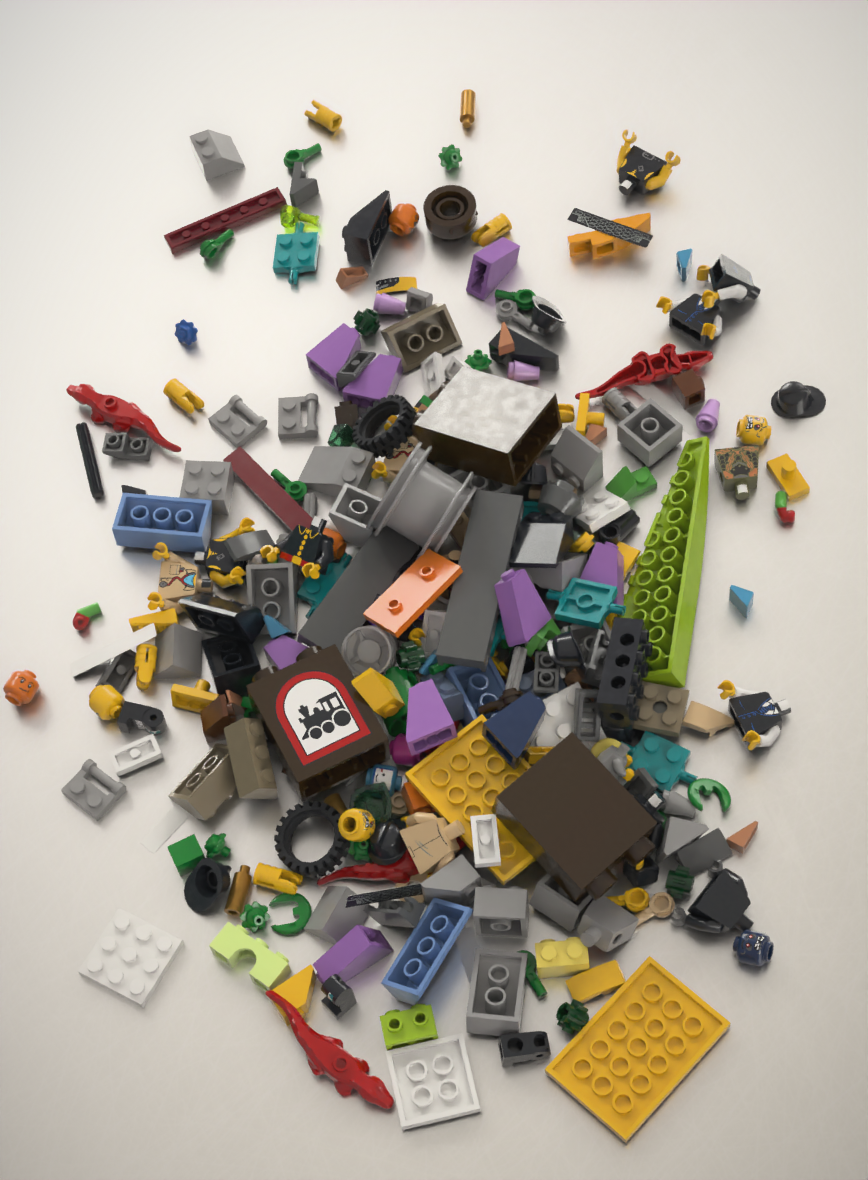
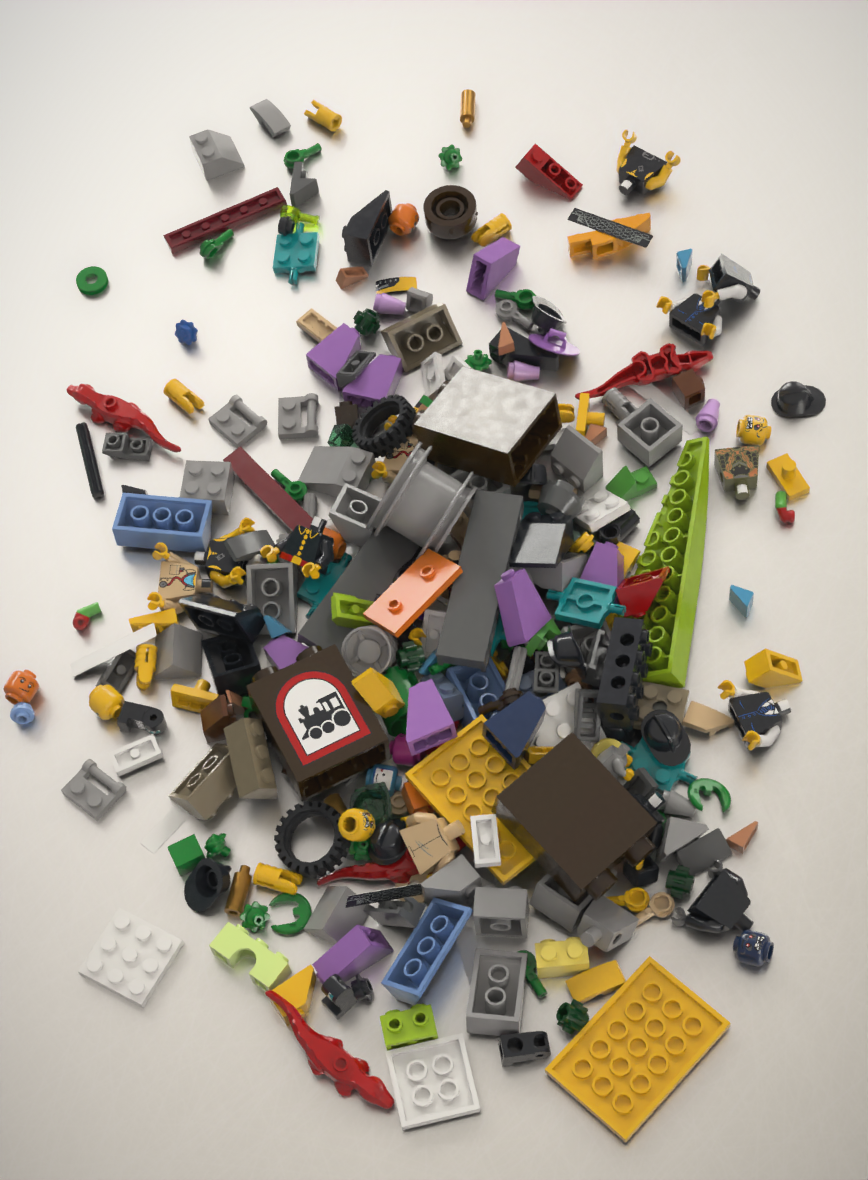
none -> light blue plate [10,702,35,724]
none -> green piece [76,266,108,295]
none -> light grey slope [249,98,291,137]
none -> black plate [278,216,295,236]
none -> tan plate [296,308,337,343]
none -> lime slope [331,592,375,629]
none -> black plate [351,974,373,1002]
none -> red slope [515,143,583,200]
none -> medium lavender shield [528,328,580,356]
none -> red slope [616,566,670,618]
none -> black piece [641,709,691,766]
none -> yellow slope [744,648,803,688]

